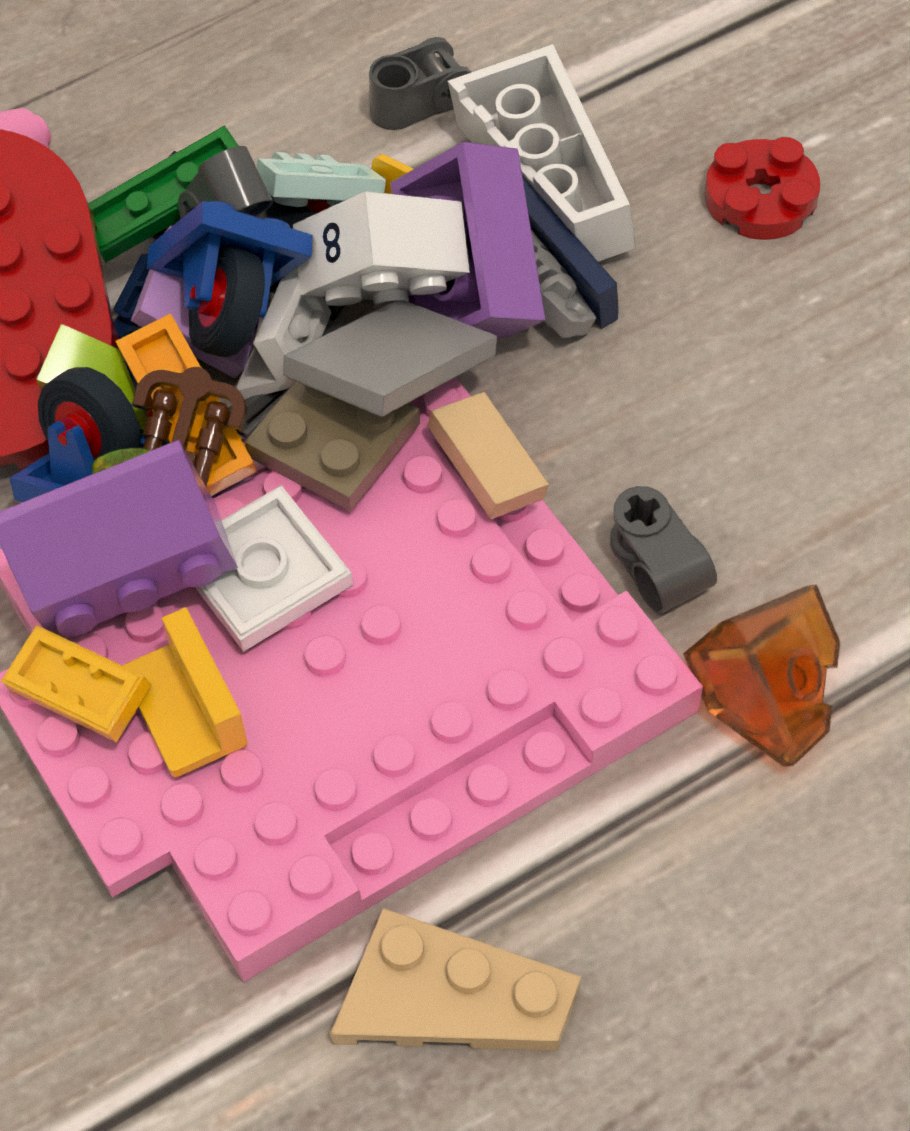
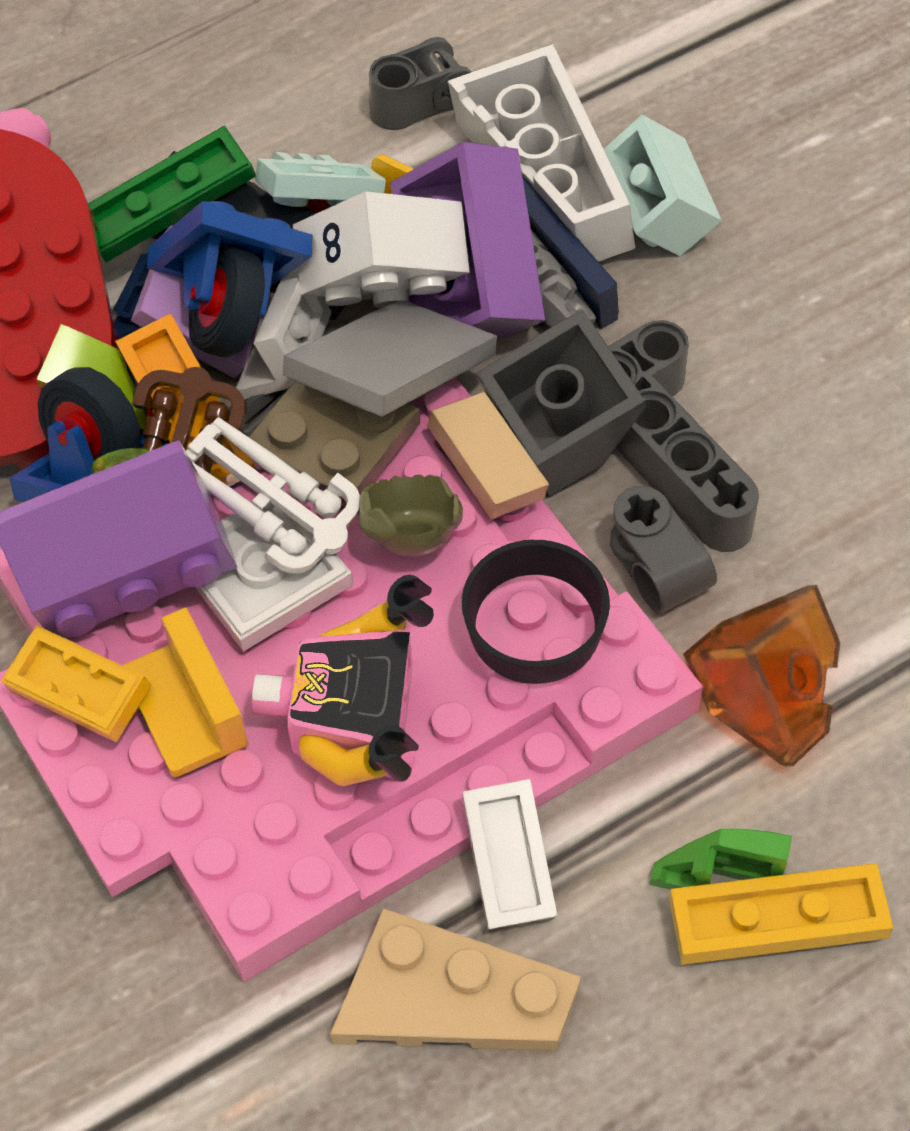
dark grey piece [178,146,273,219] -> none
red plate [705,137,820,240] -> none
none -> white piece [186,417,360,574]
none -> torso [252,574,434,786]
none -> olive hair [358,474,463,557]
none -> white tile [461,779,557,931]
none -> black tyre [462,539,610,684]
none -> dark grey slope [476,309,647,496]
none -> light aqua brick [604,114,722,256]
none -> dark grey beam [608,320,759,552]
none -> bright green slope [650,829,792,890]
none -> yellow plate [669,863,893,965]

